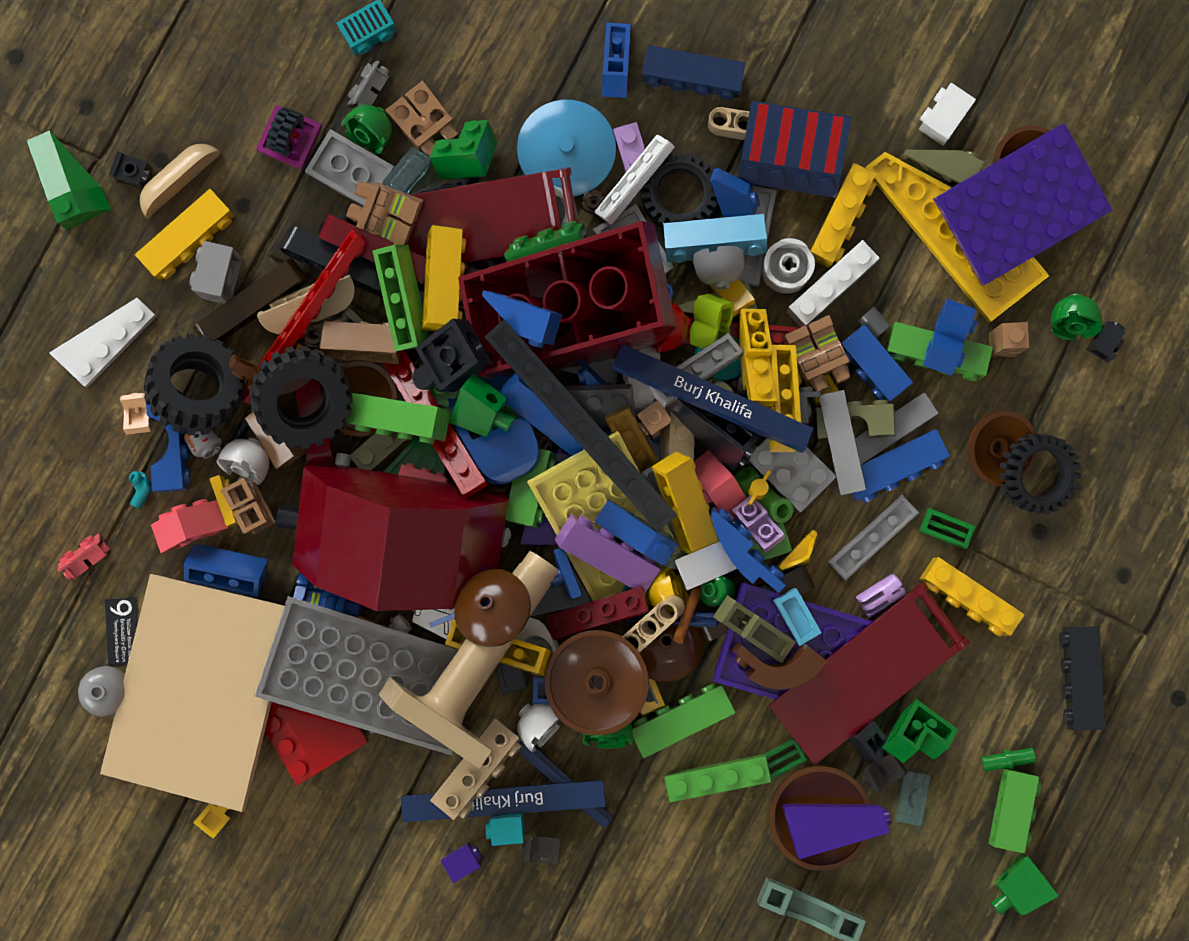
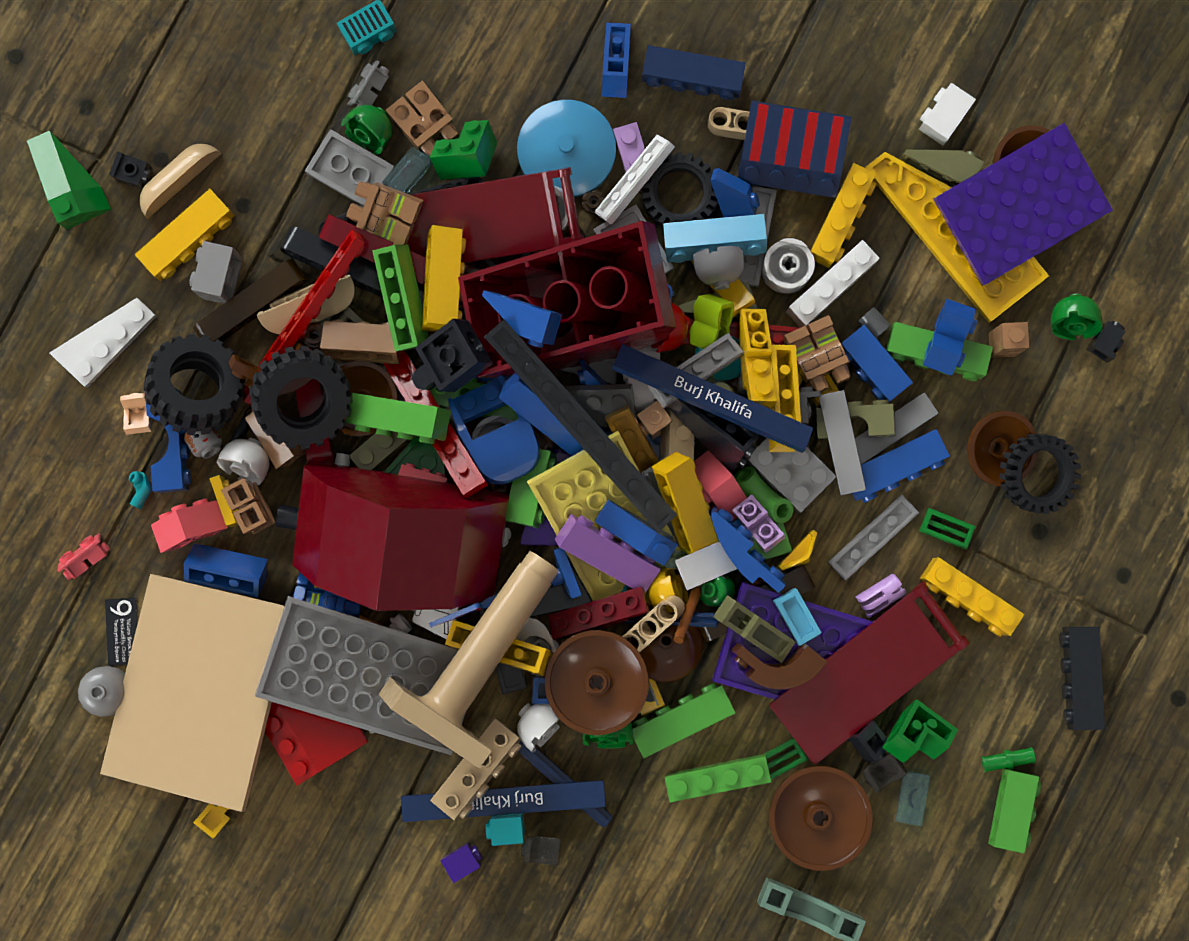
plate [256,105,323,171] -> none
green torso [449,374,514,436] -> none
reddish brown dish [454,569,531,647] -> none
green plate [504,221,587,262] -> none
yellow piece [748,470,771,506] -> none
dark purple slope [782,804,892,859] -> none
green torso [991,853,1059,916] -> none

